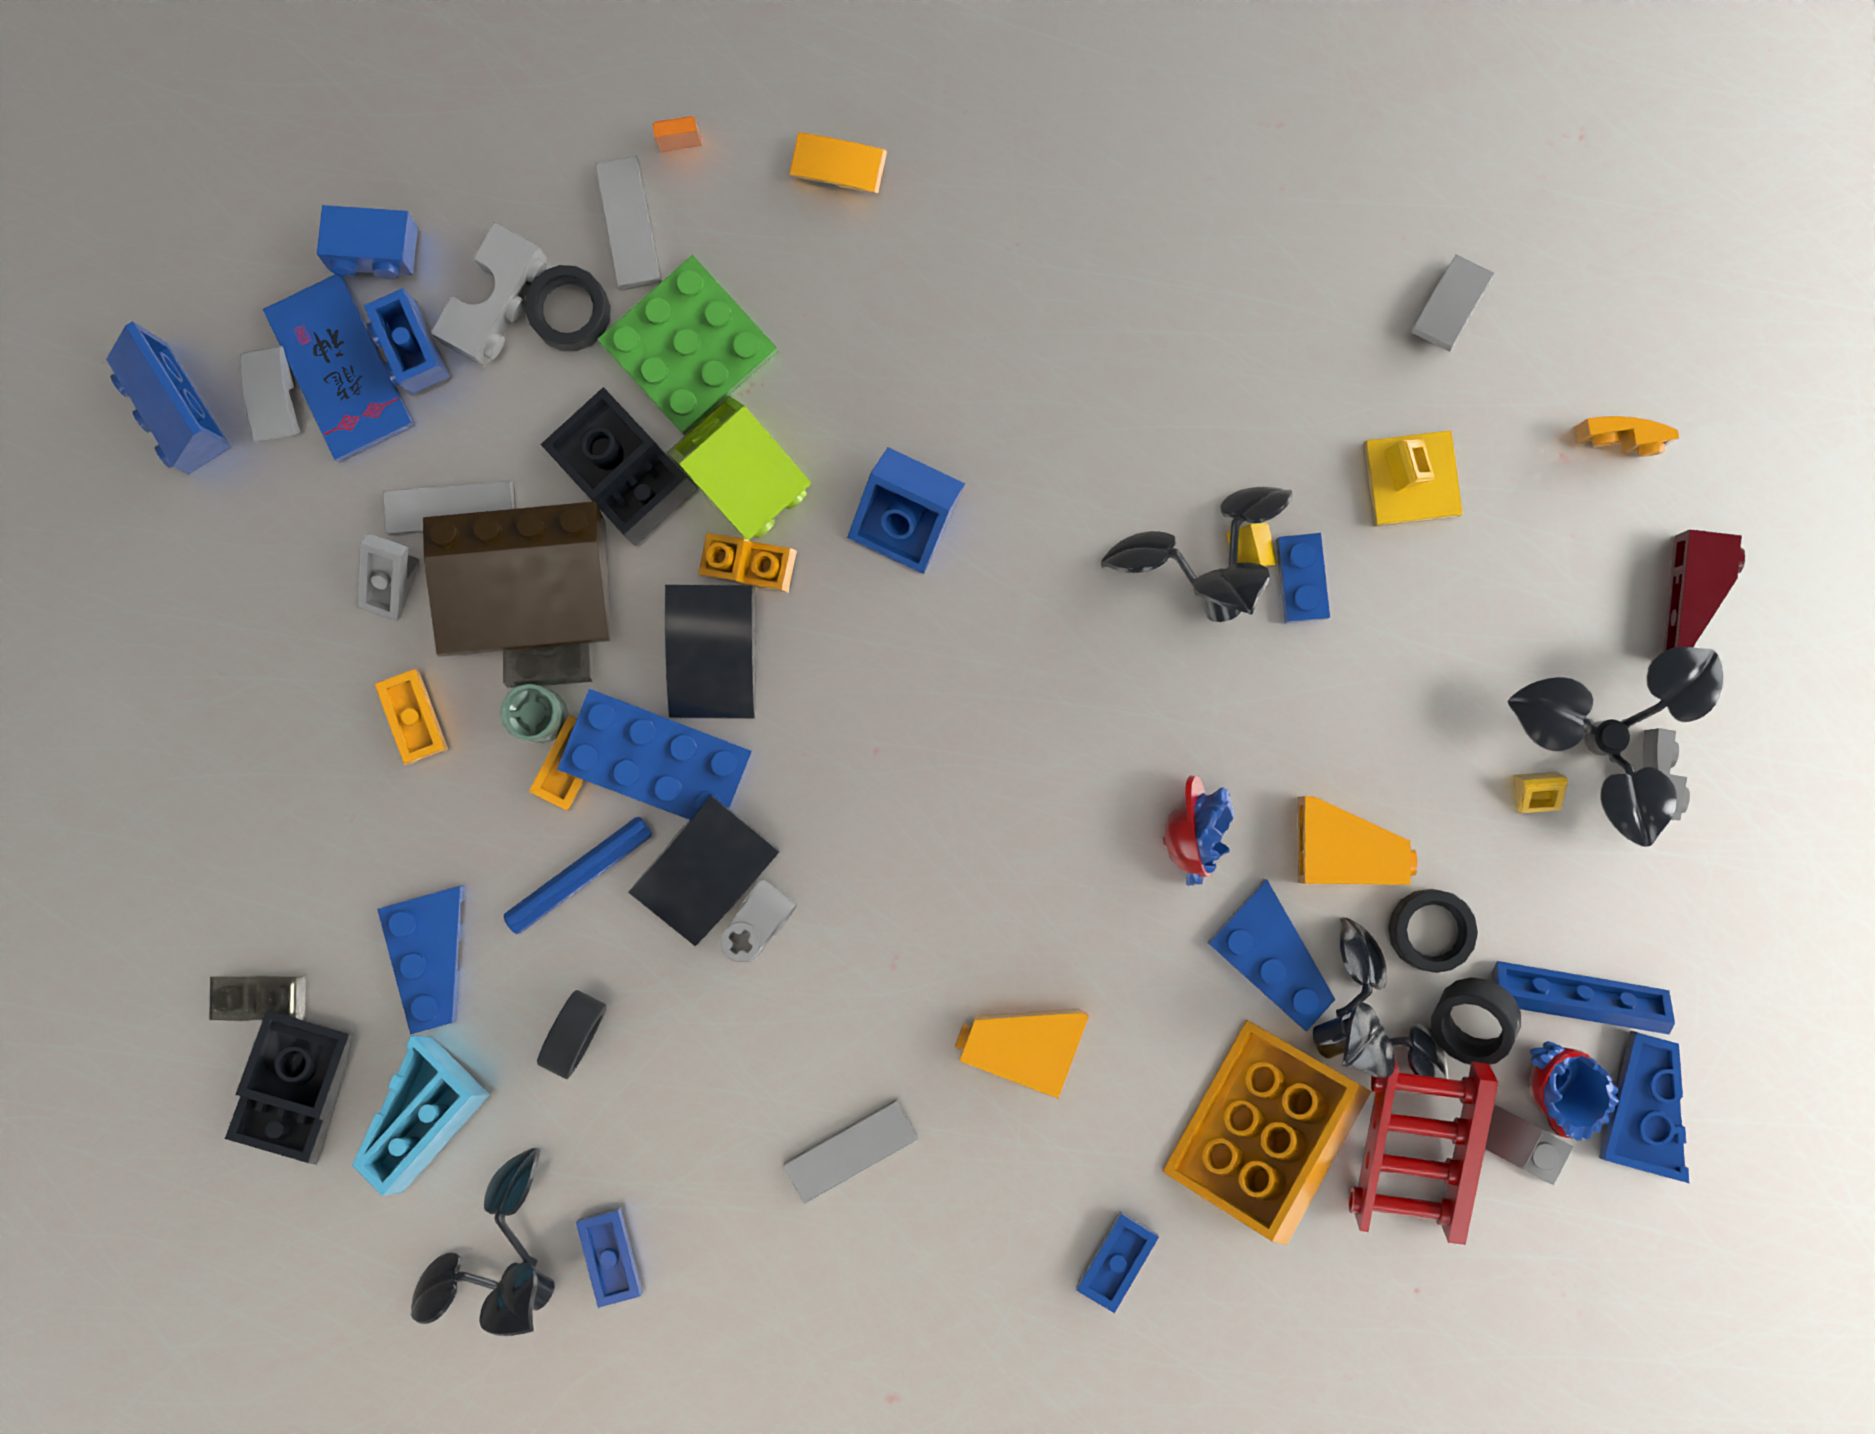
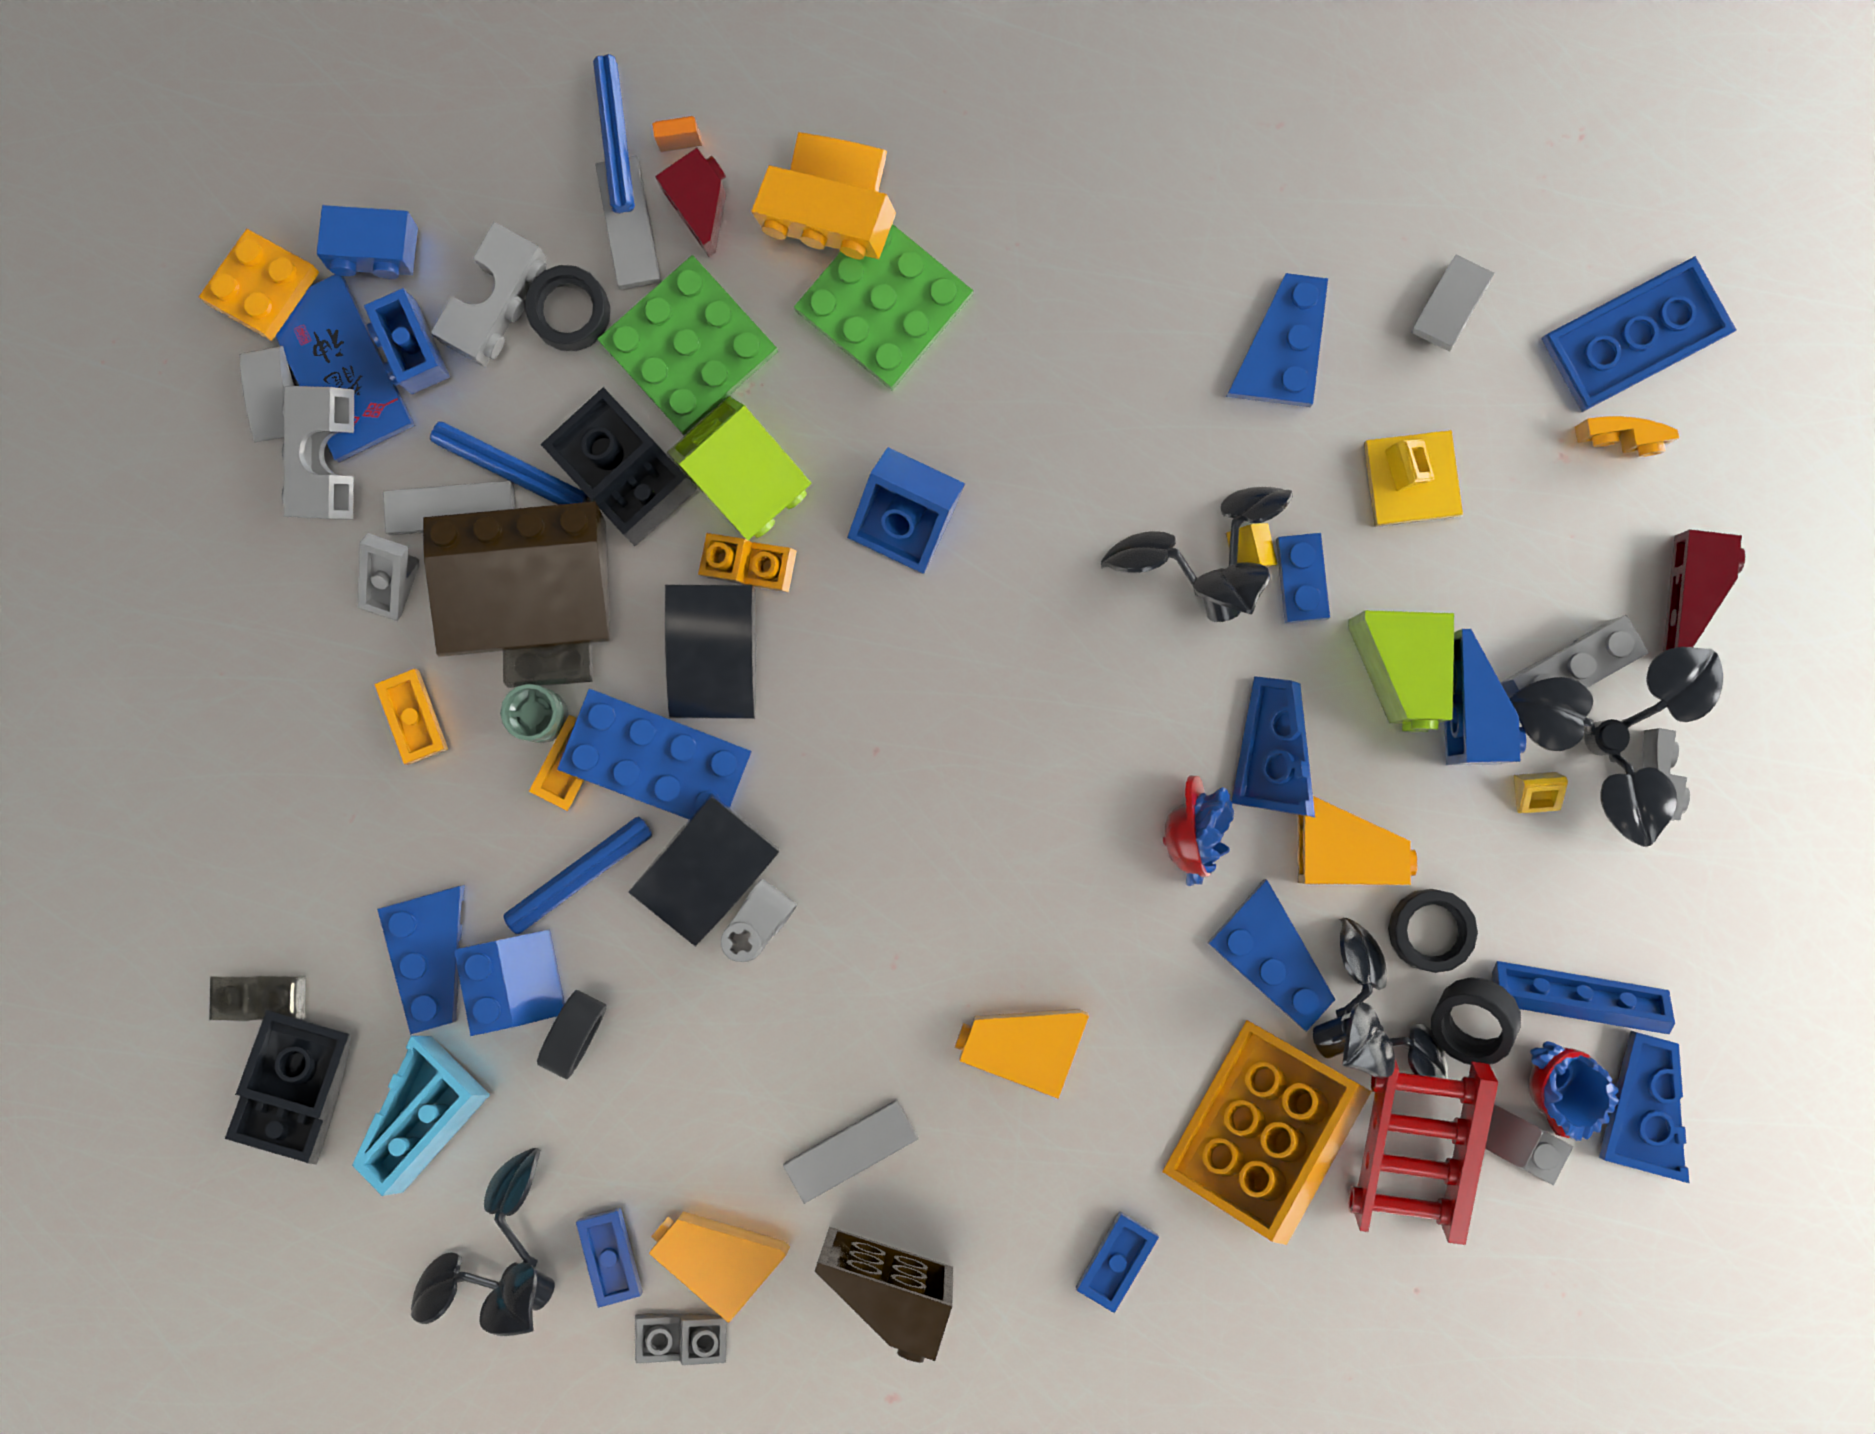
blue slope [106,321,232,474] -> none
none -> light orange plate [198,228,320,341]
none -> light grey arch [282,386,354,519]
none -> blue axle [430,421,588,505]
none -> blue slope [454,929,565,1036]
none -> blue axle [593,54,635,214]
none -> light grey slope [635,1314,726,1365]
none -> light orange slope [649,1211,790,1323]
none -> dark red slope [655,148,726,257]
none -> light orange brick [751,165,896,259]
none -> bright green plate [794,224,974,391]
none -> dark brown slope [814,1227,953,1363]
none -> blue wing [1226,273,1328,407]
none -> blue wing [1231,676,1315,817]
none -> lime slope [1348,610,1454,732]
none -> blue slope [1444,629,1526,766]
none -> light grey arch [1501,615,1649,698]
none -> blue tile [1541,256,1737,412]

